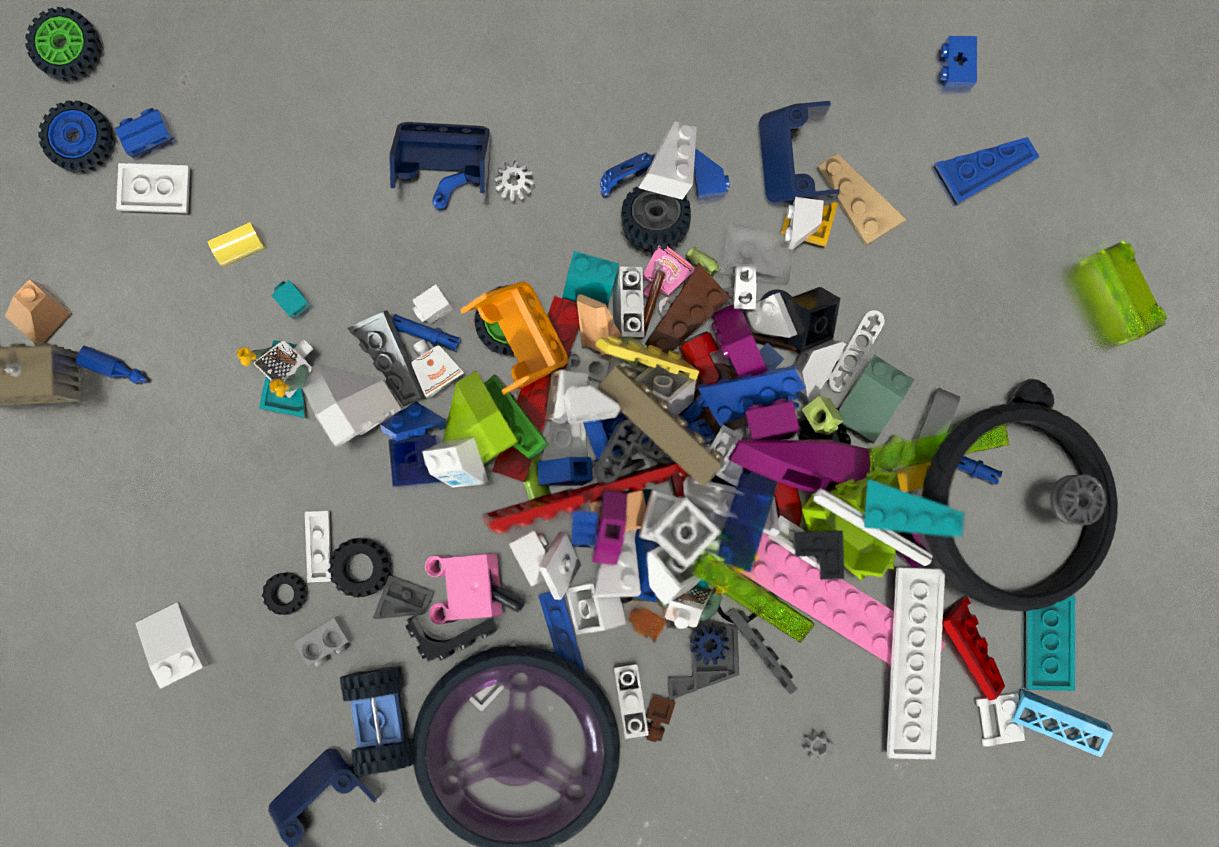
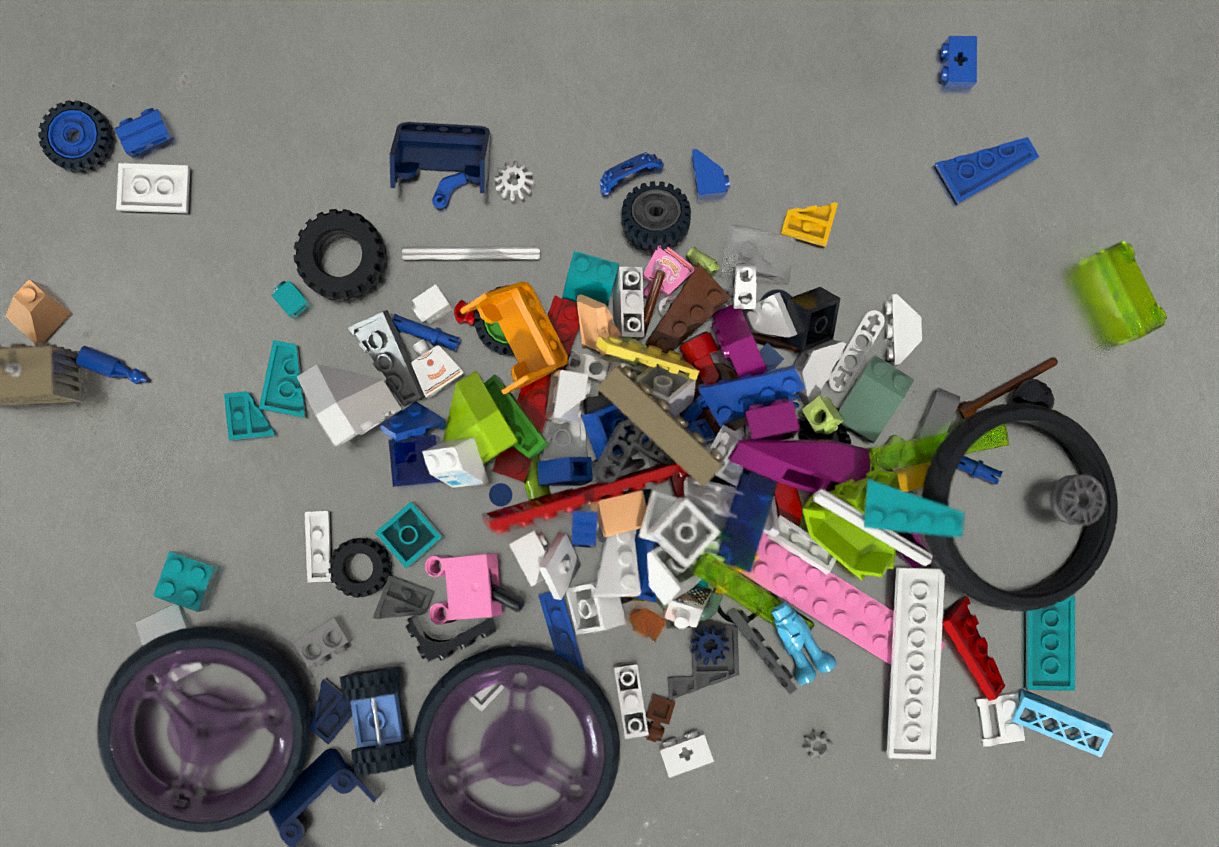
wheel [25,7,99,79] -> none
light yellow brick [207,222,265,267] -> none
torso [237,339,313,398] -> none
black tyre [262,573,307,615] -> none
white slope [564,384,620,424] -> none
magenta slope [592,490,628,565] -> none
white wedge [639,121,697,200] -> none
dark blue windscreen [758,101,840,205] -> none
white slope [785,197,824,249] -> none
black plate [794,530,845,580] -> none
tan wing [817,154,906,245] -> none
none -> clear purple wheel [97,626,310,833]
none -> teal brick [153,551,220,612]
none -> teal wing [224,391,275,441]
none -> black tyre [293,209,387,301]
none -> dark blue wing [310,678,353,745]
none -> teal brick [375,501,444,568]
none -> white axle [401,246,540,260]
none -> red plate [454,300,475,324]
none -> blue piece [489,483,512,506]
none -> white brick [659,730,714,778]
none -> medium azure piece [771,602,837,685]
none -> white slope [885,294,922,366]
none -> reddish brown piece [956,357,1058,421]

